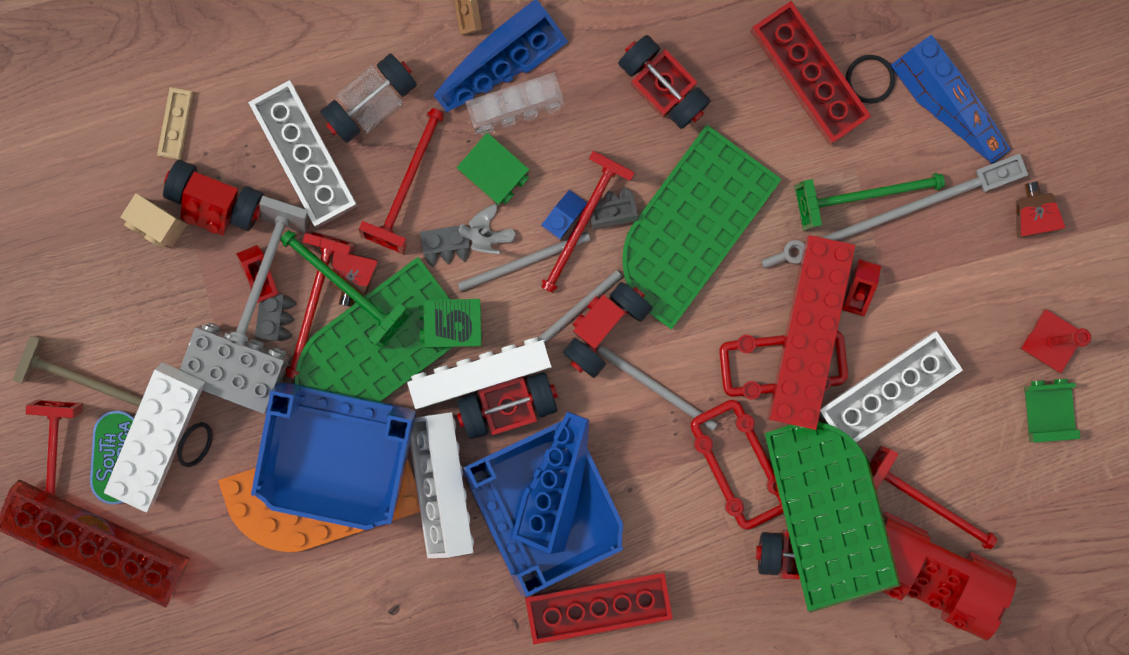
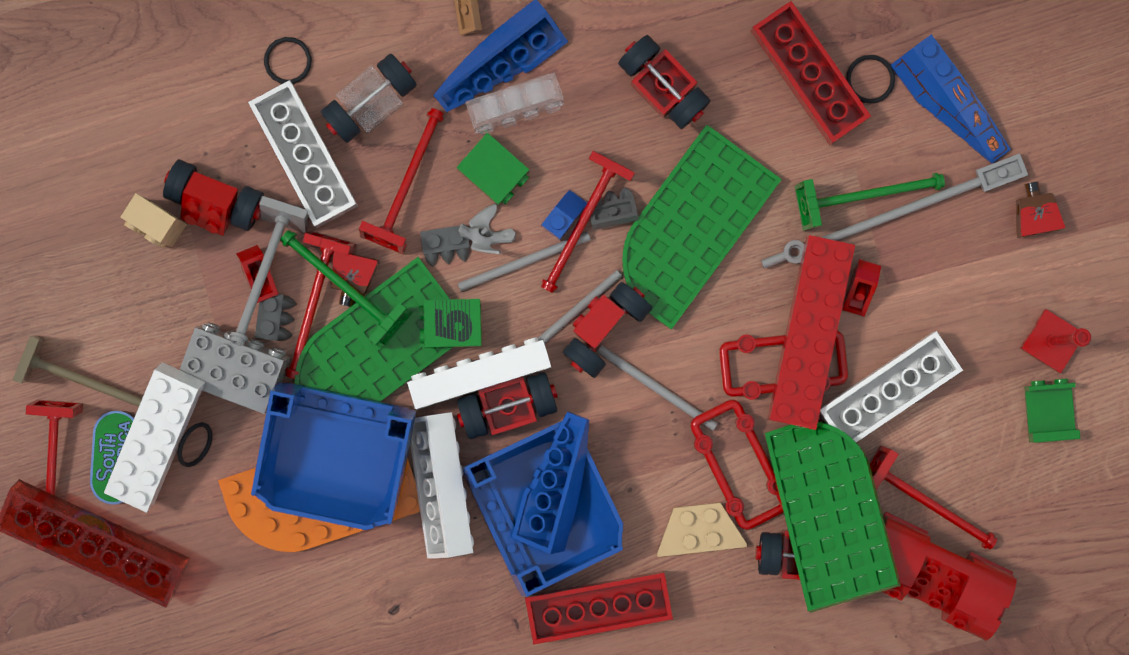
tan tile [157,87,194,160] -> none
none -> black piece [264,37,312,84]
none -> tan wing [657,502,747,557]

